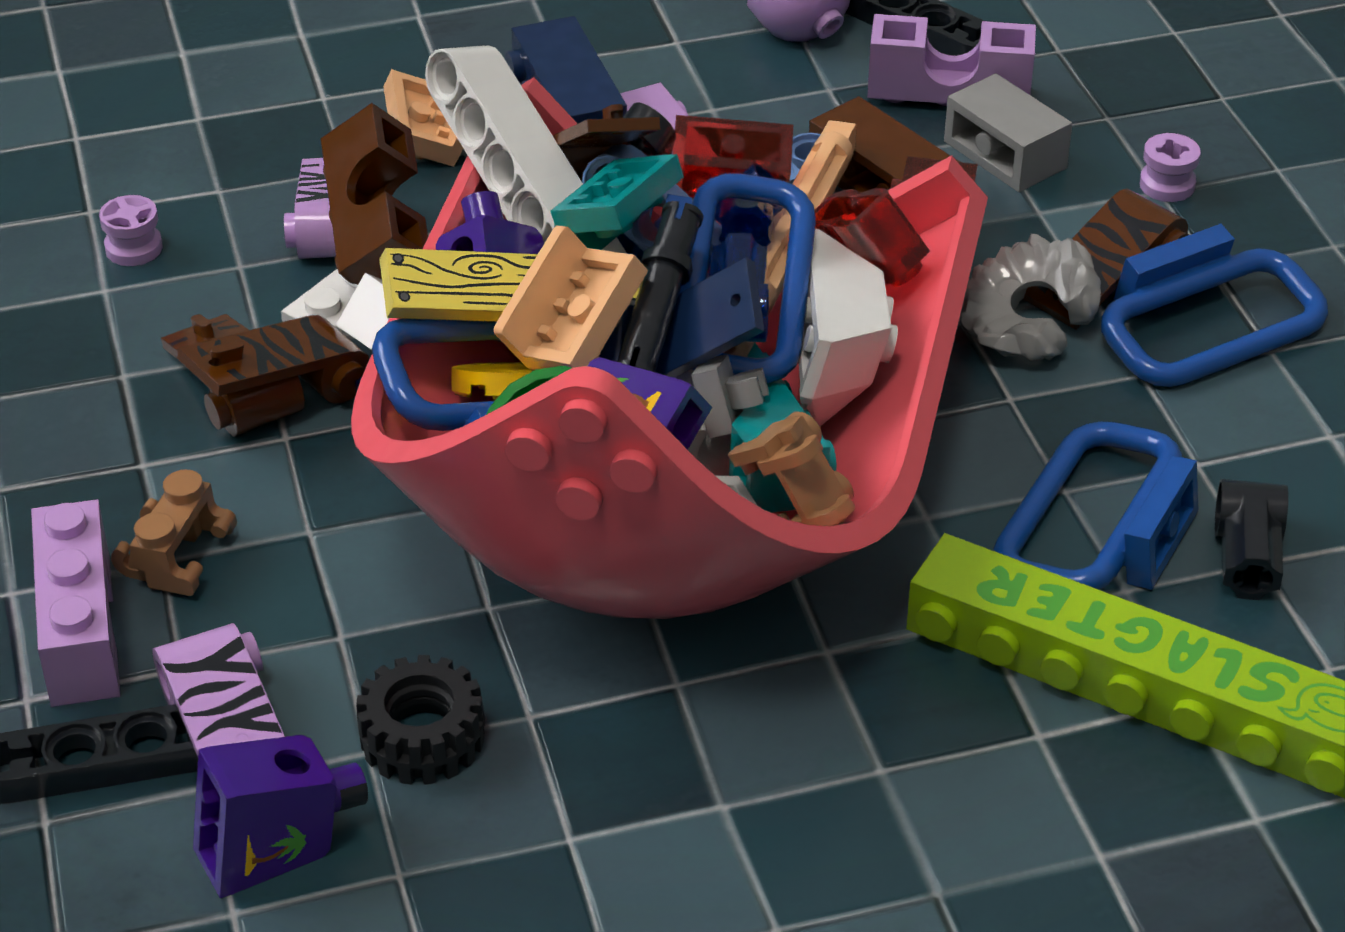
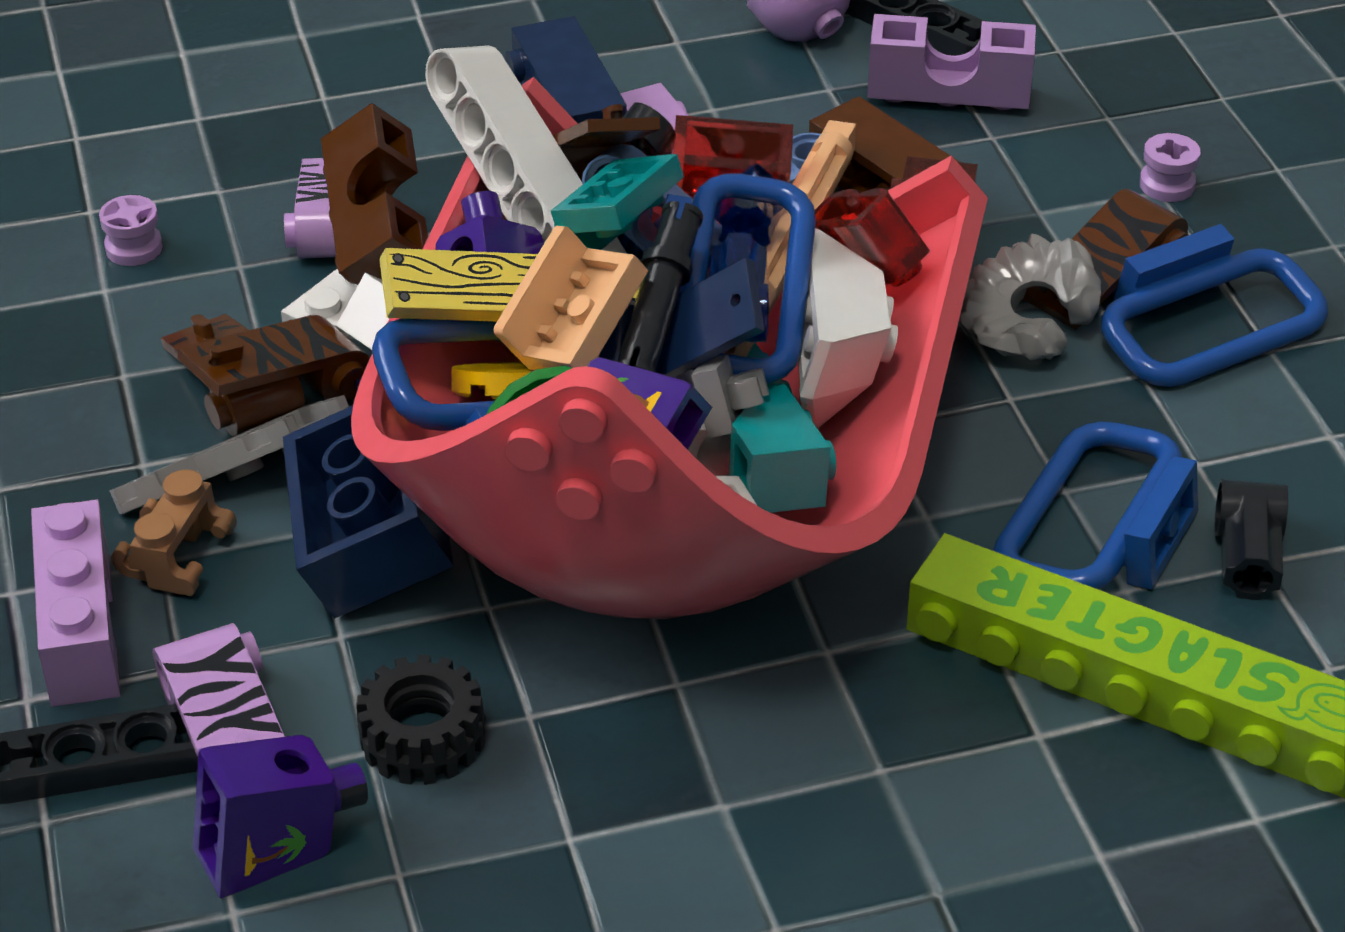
light nougat bracket [383,69,463,167] -> none
medium nougat piece [728,412,855,526] -> none
light grey brick [944,73,1073,192] -> none
none -> light grey wing [109,395,349,514]
none -> dark blue brick [283,405,454,619]

